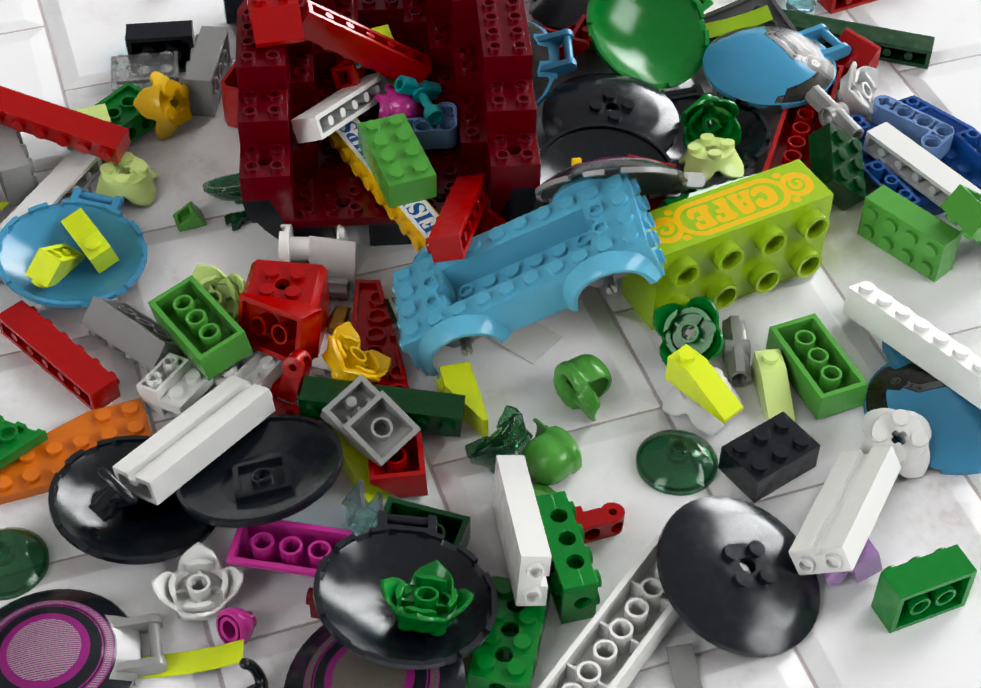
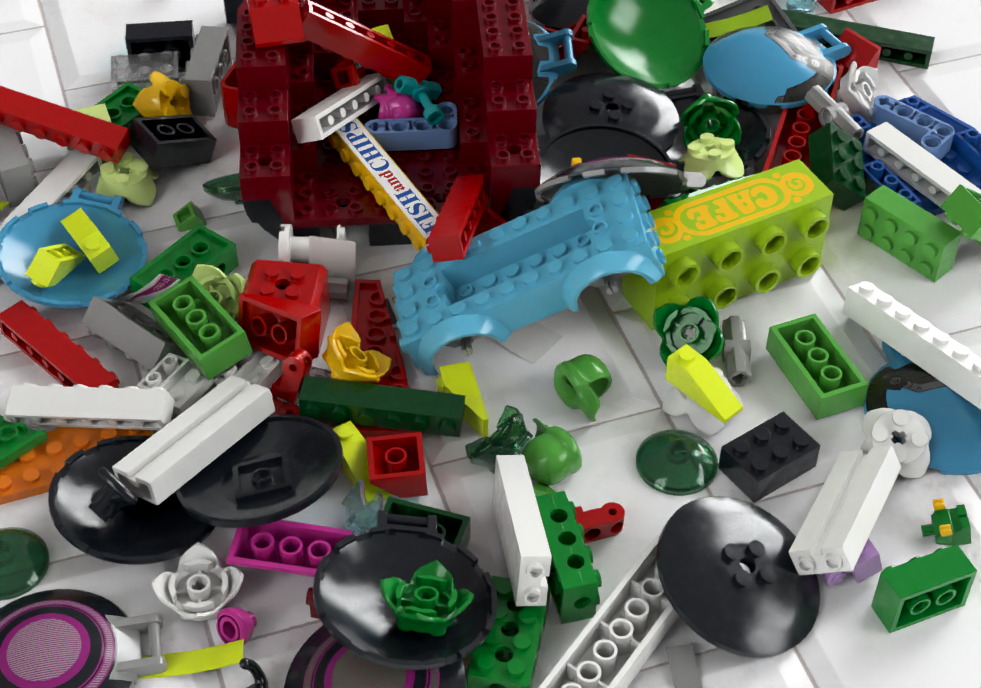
dark green piece [224,210,249,231] -> none
light grey slope [320,374,421,467] -> none
pearl gold piece [326,306,351,333] -> none
bright green brick [357,113,437,208] -> none
yellowish green slope [751,349,796,422] -> none
none -> white brick [5,383,175,430]
none -> sticker [115,273,181,304]
none -> green brick [129,224,239,310]
none -> black brick [130,114,217,168]
none -> green piece [921,498,971,546]

